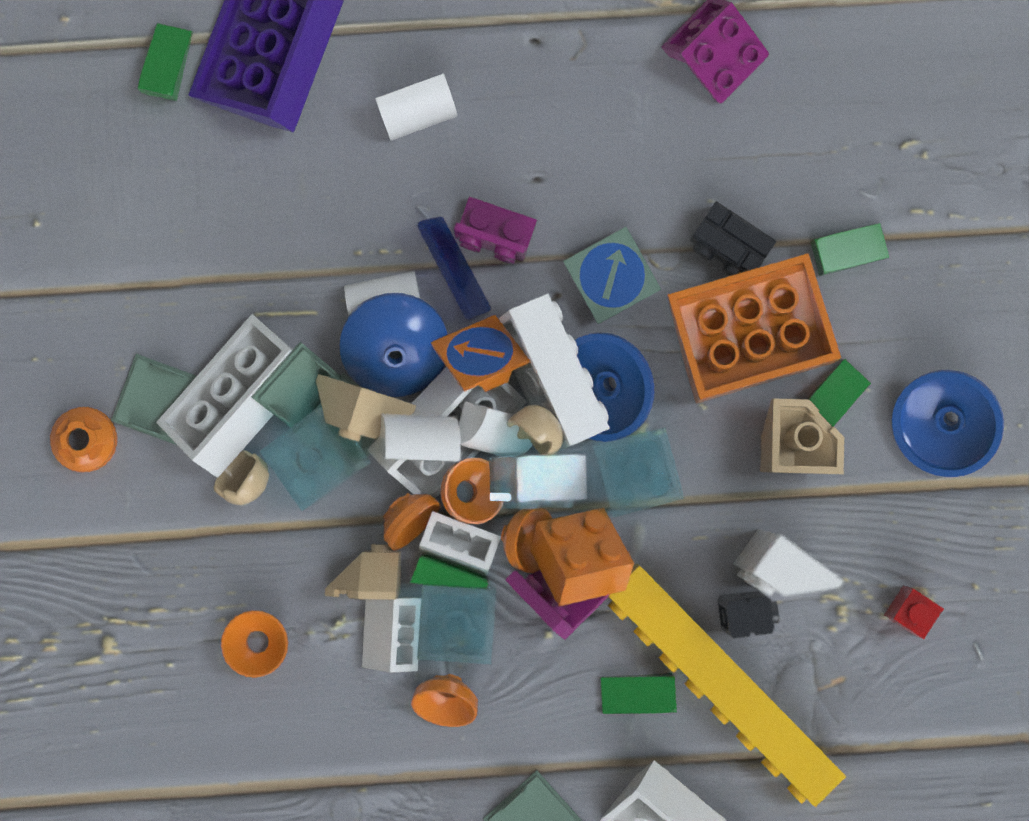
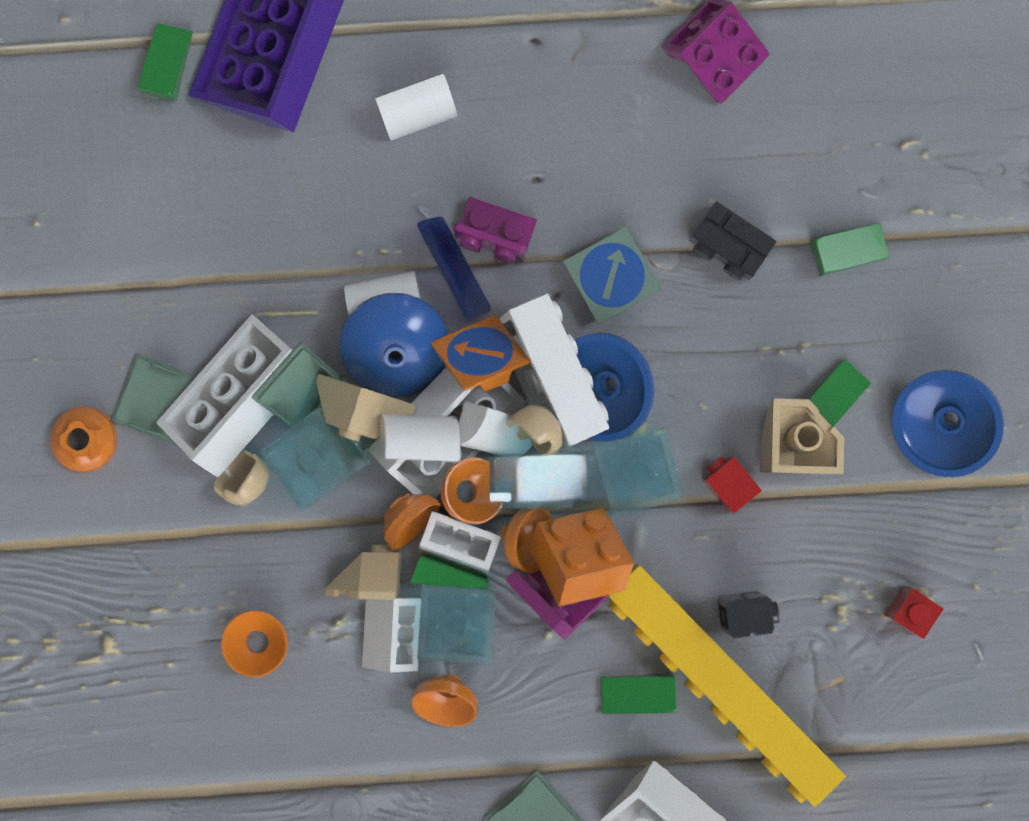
orange slope [667,253,841,404] -> none
white slope [733,529,844,596] -> none
none -> red brick [702,456,762,514]

